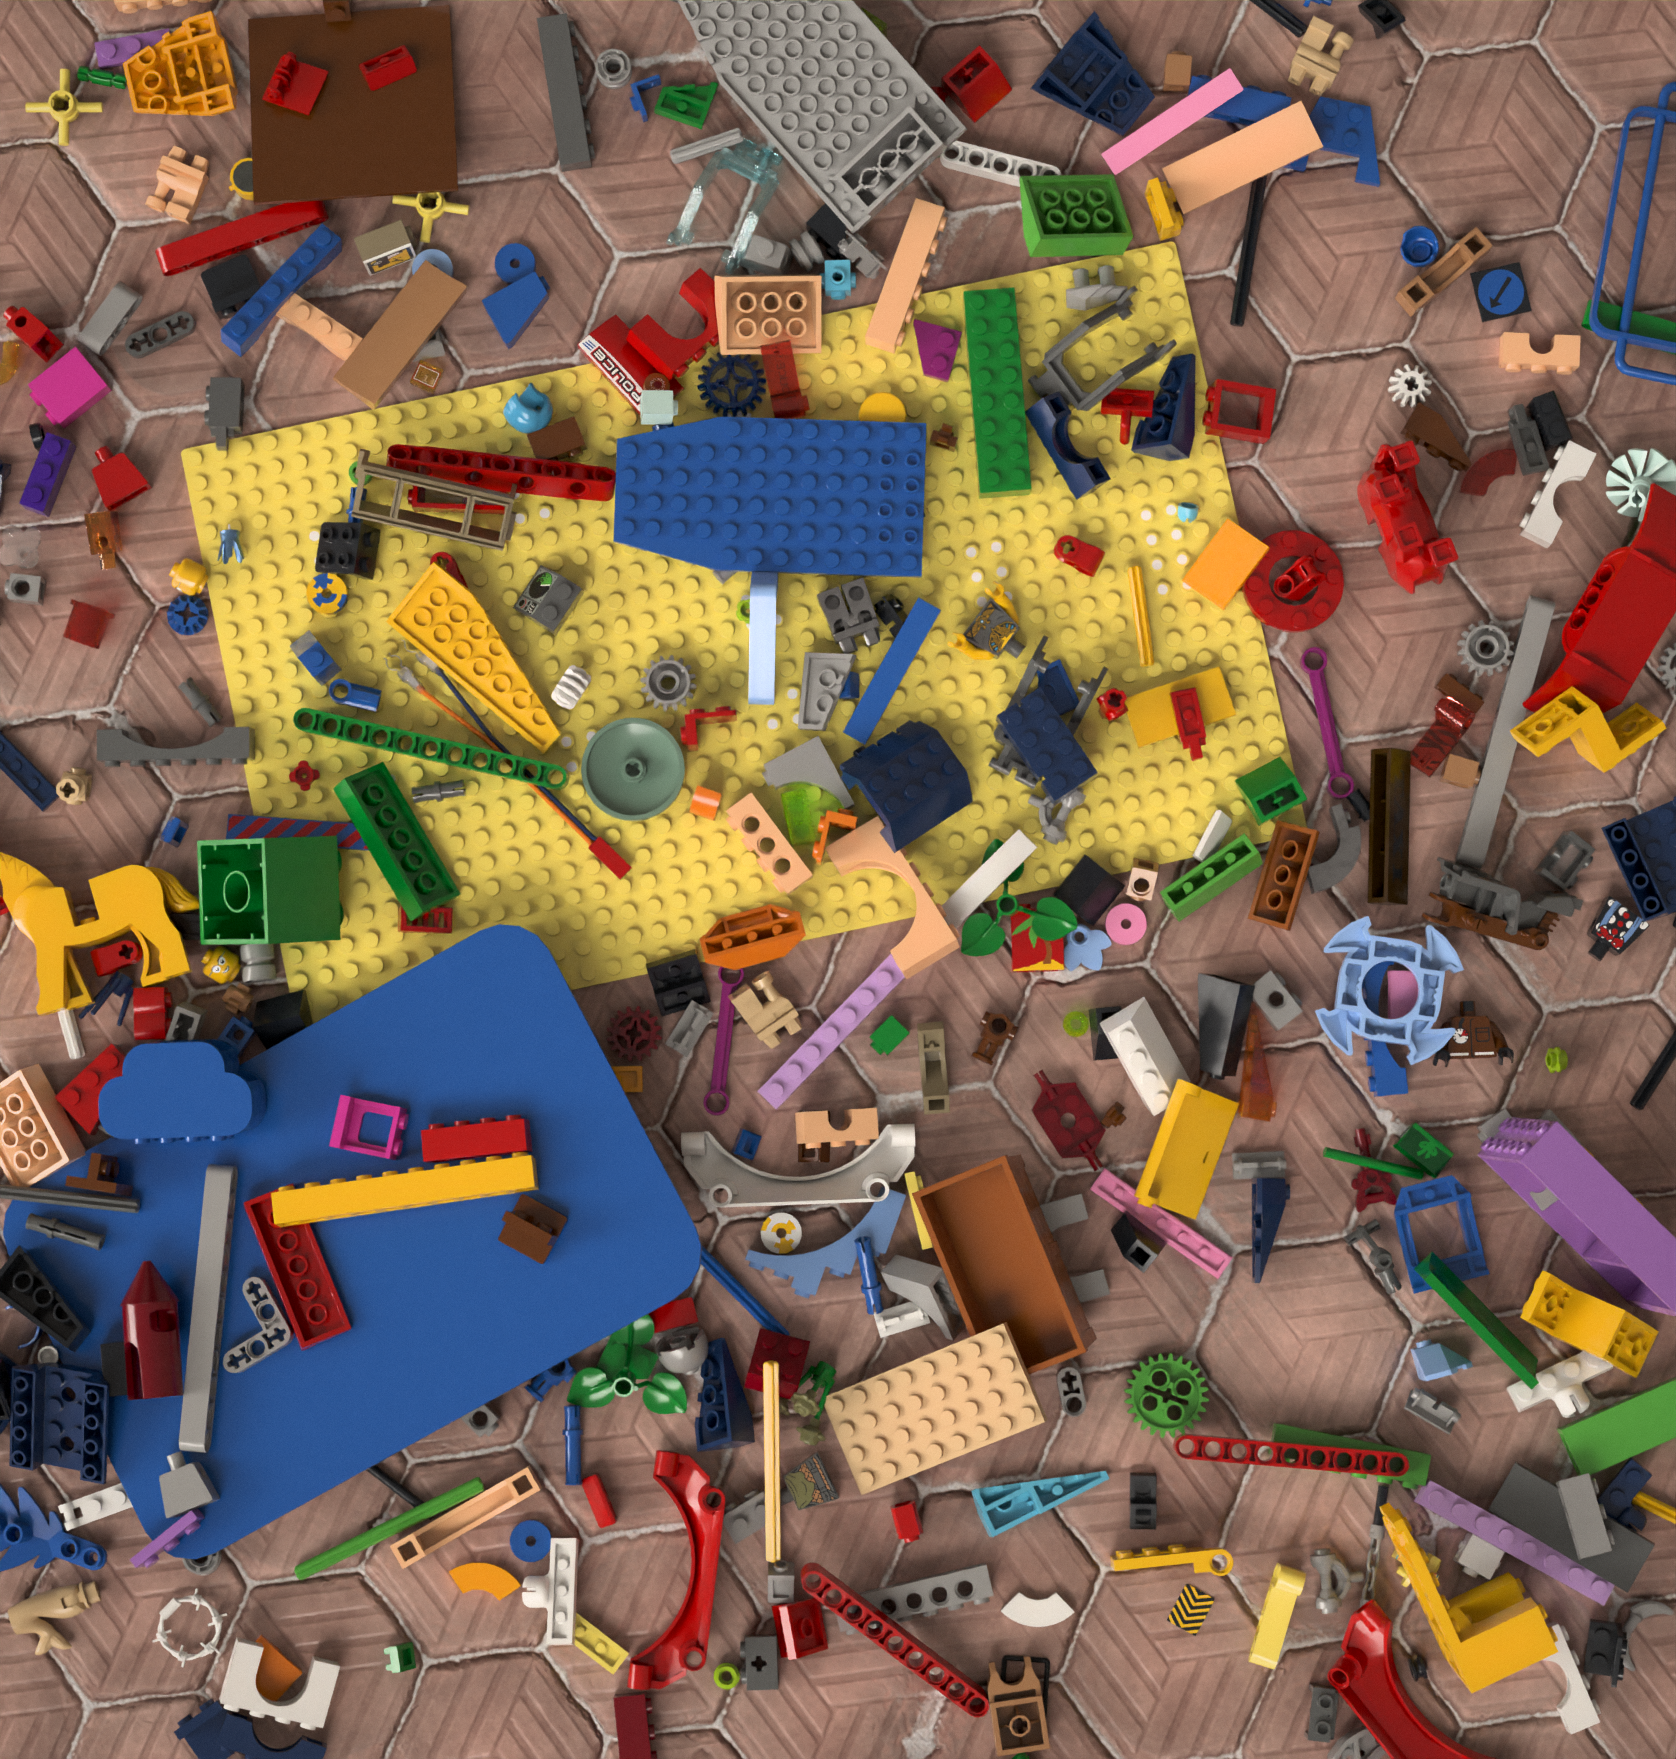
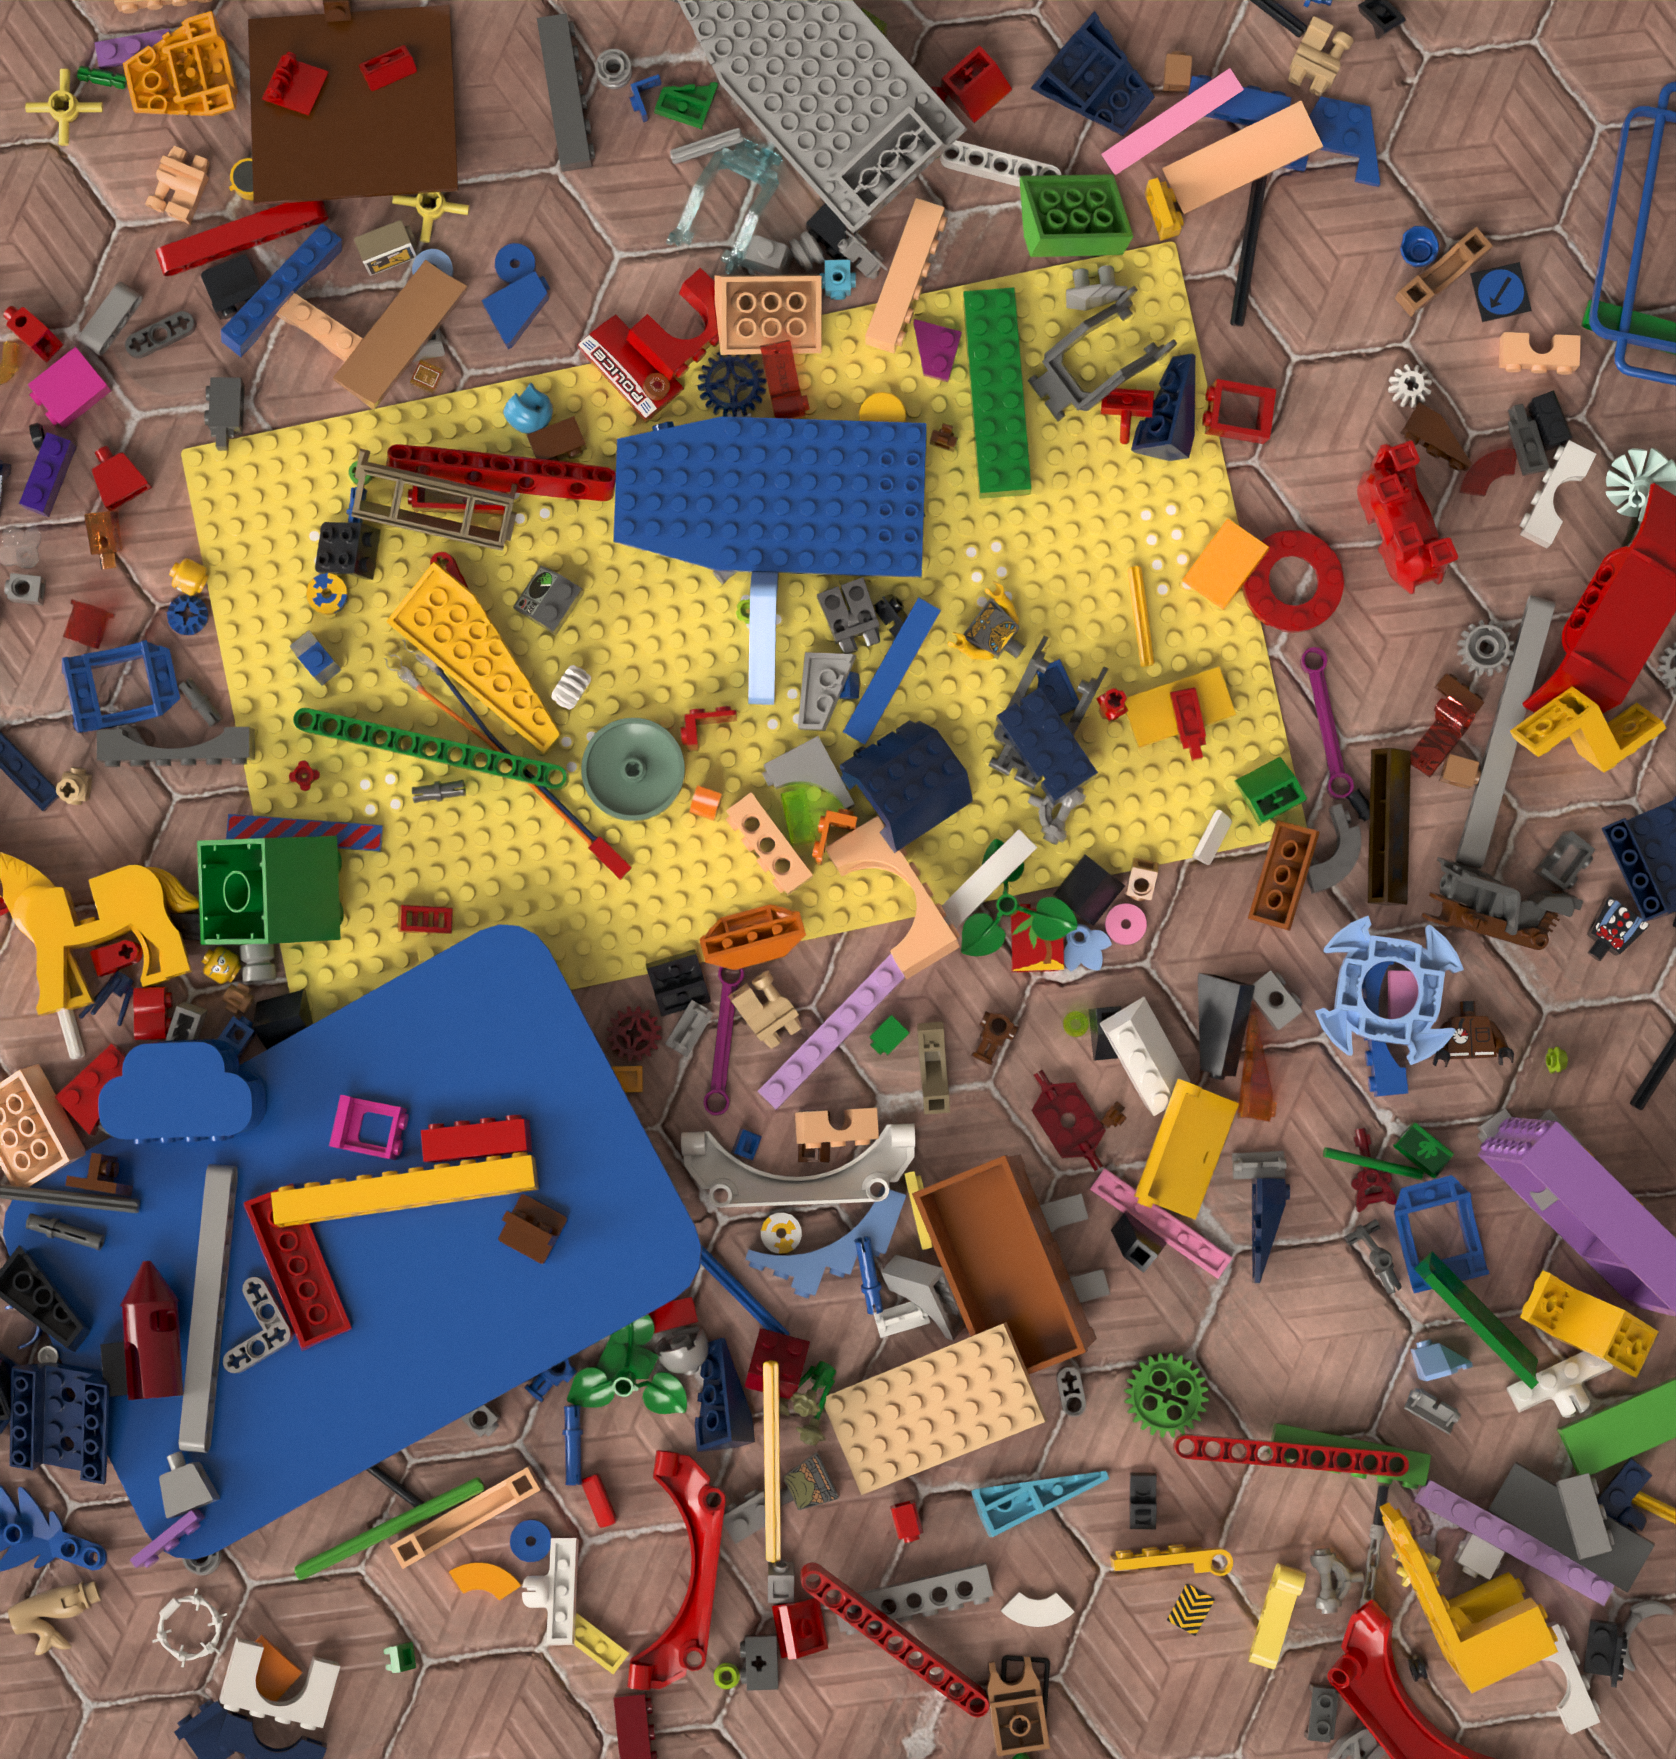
white plate [58,1483,133,1531] -> none
blue slope [160,817,189,847] -> none
flat silver piece [217,524,244,564] -> none
blue piece [329,679,382,712] -> none
green arch [333,762,461,921] -> none
light aqua brick [640,390,678,425] -> none
light grey gear [640,655,697,712] -> none
dark blue arch [1025,391,1111,500] -> none
red piece [1054,535,1105,577] -> none
bright green brick [1160,833,1263,922] -> none
medium azure hinge [1177,502,1199,523] -> none
red piece [1274,554,1325,601] -> none
none -> blue wedge [62,640,180,733]

